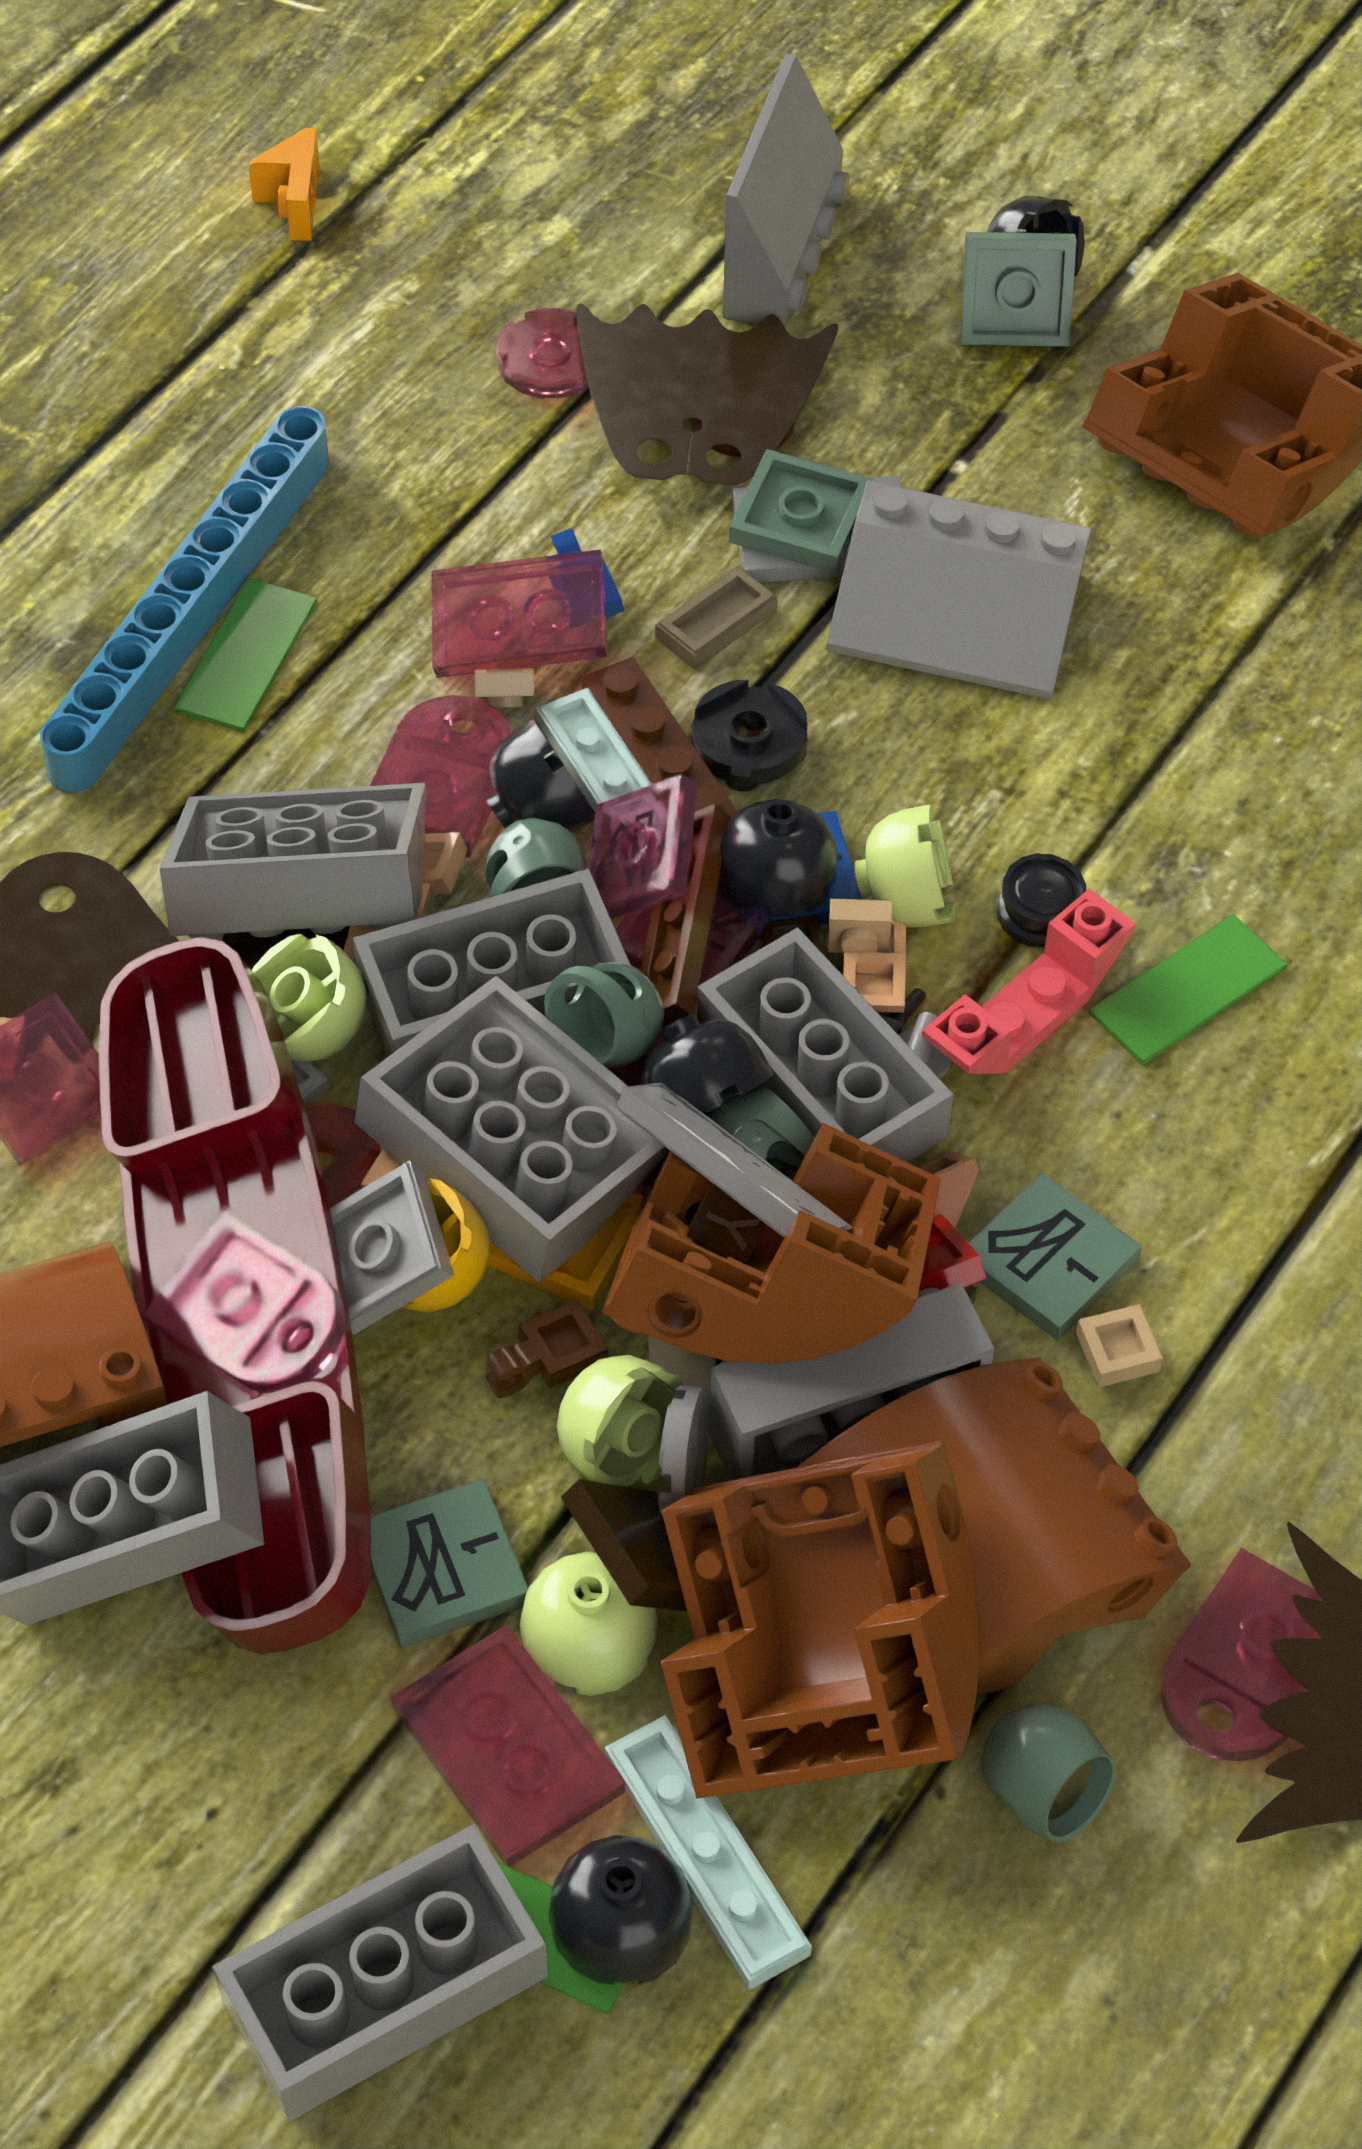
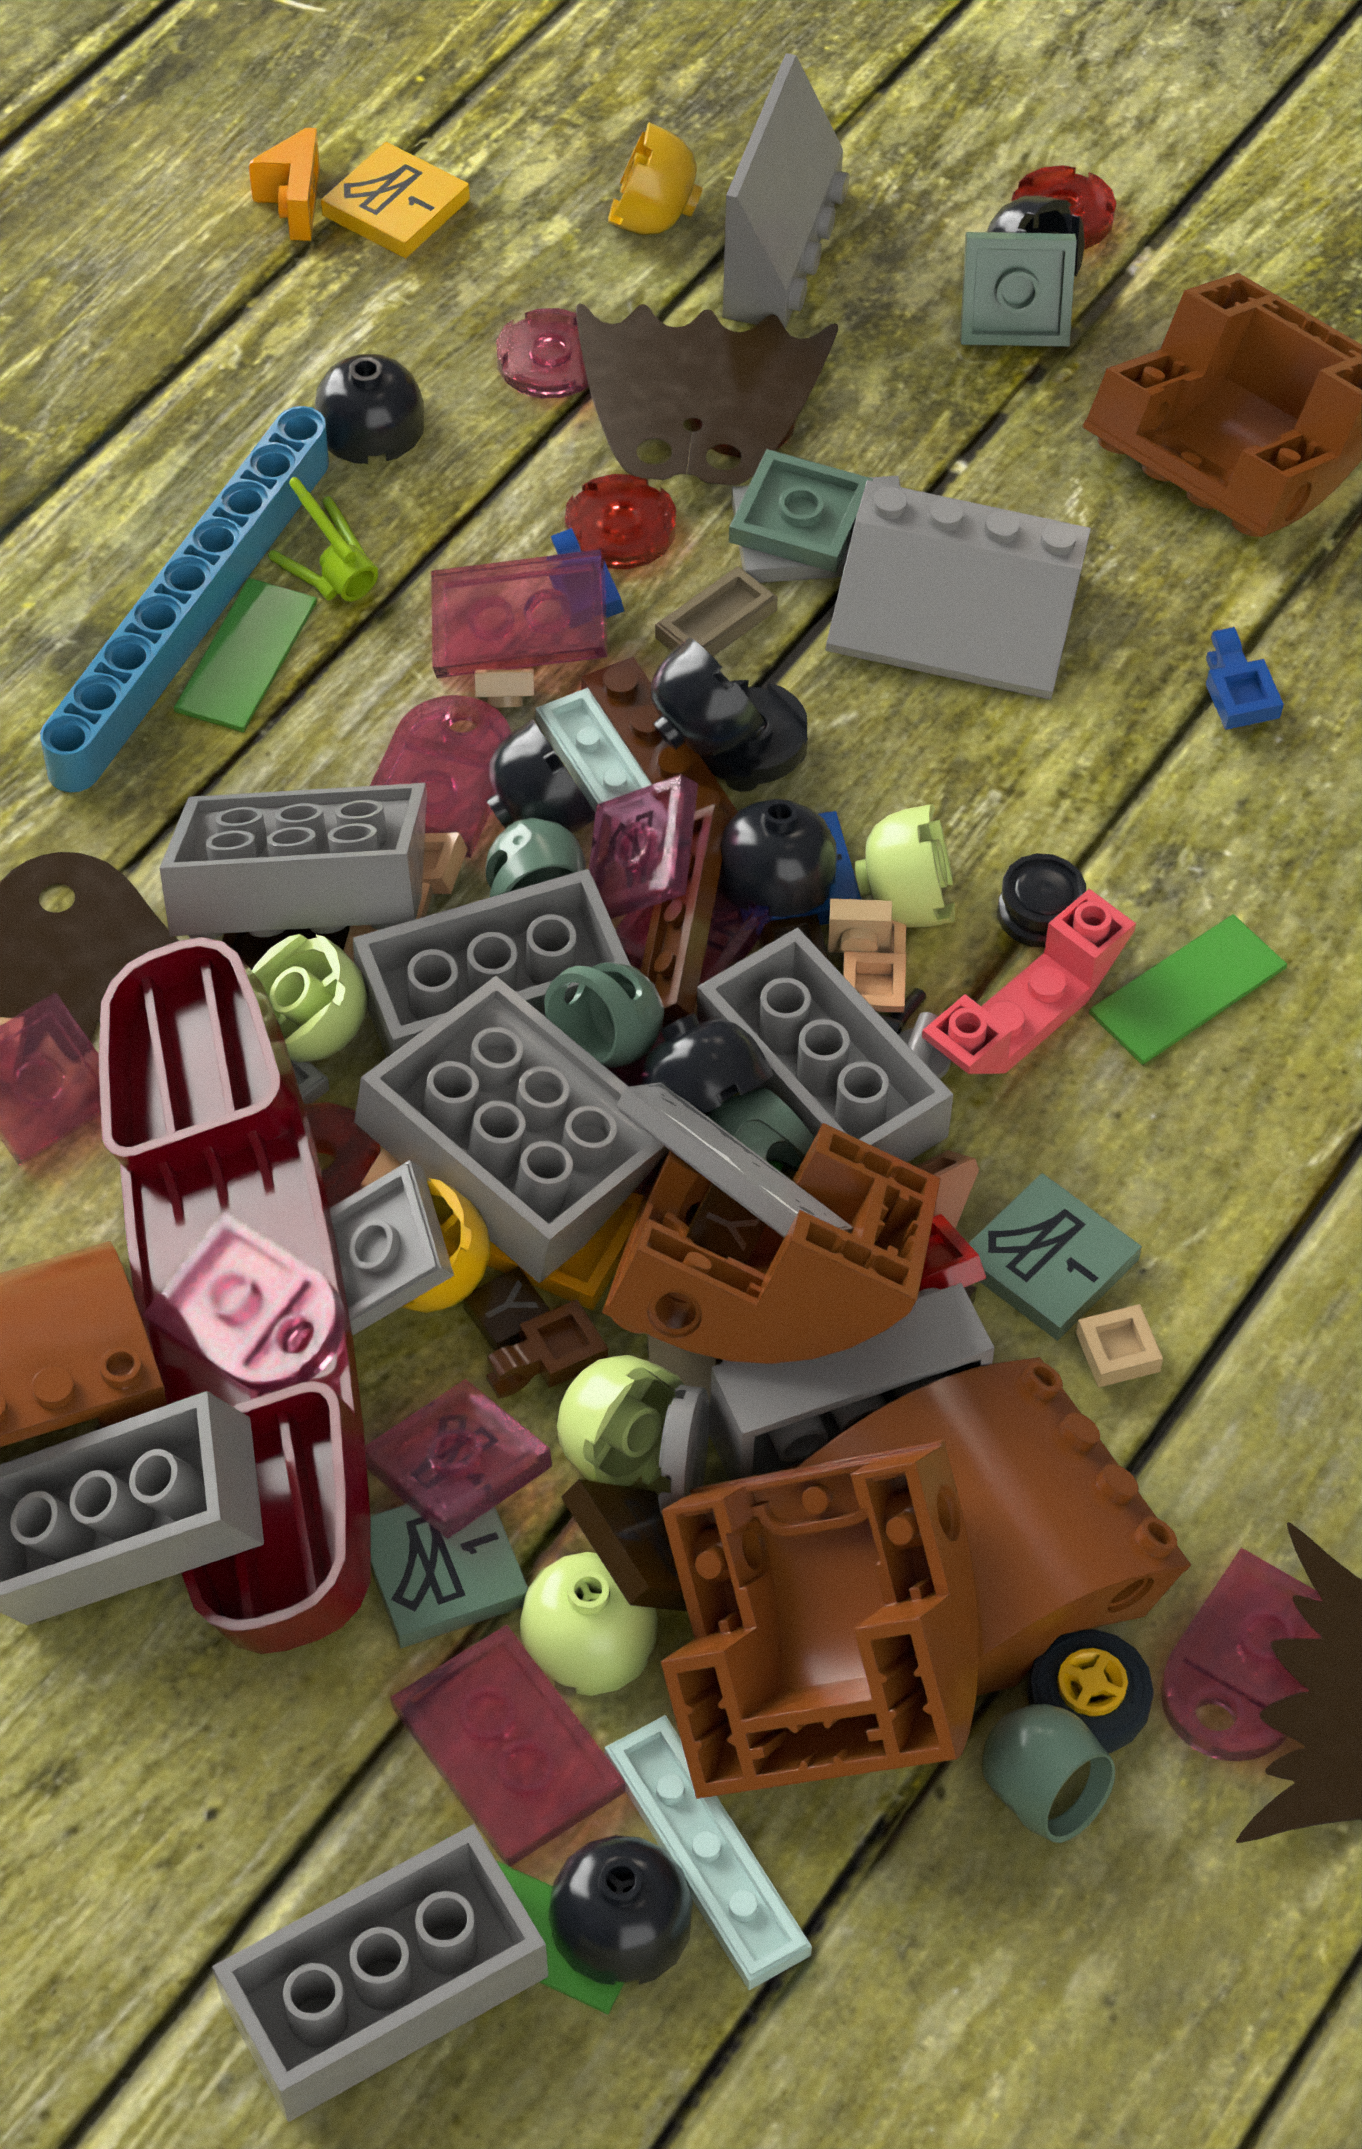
none -> lime plant [268,477,378,602]
none -> black cylinder [315,354,424,464]
none -> yellow tile [321,142,470,259]
none -> clear pink tile [365,1379,553,1539]
none -> dark brown tile [463,1267,550,1351]
none -> clear red tile [565,474,677,570]
none -> yellow cylinder [608,122,703,235]
none -> black cylinder [651,638,765,757]
none -> clear red tile [1011,165,1117,249]
none -> black wheel [1027,1629,1154,1754]
none -> blue plate [1206,627,1284,730]

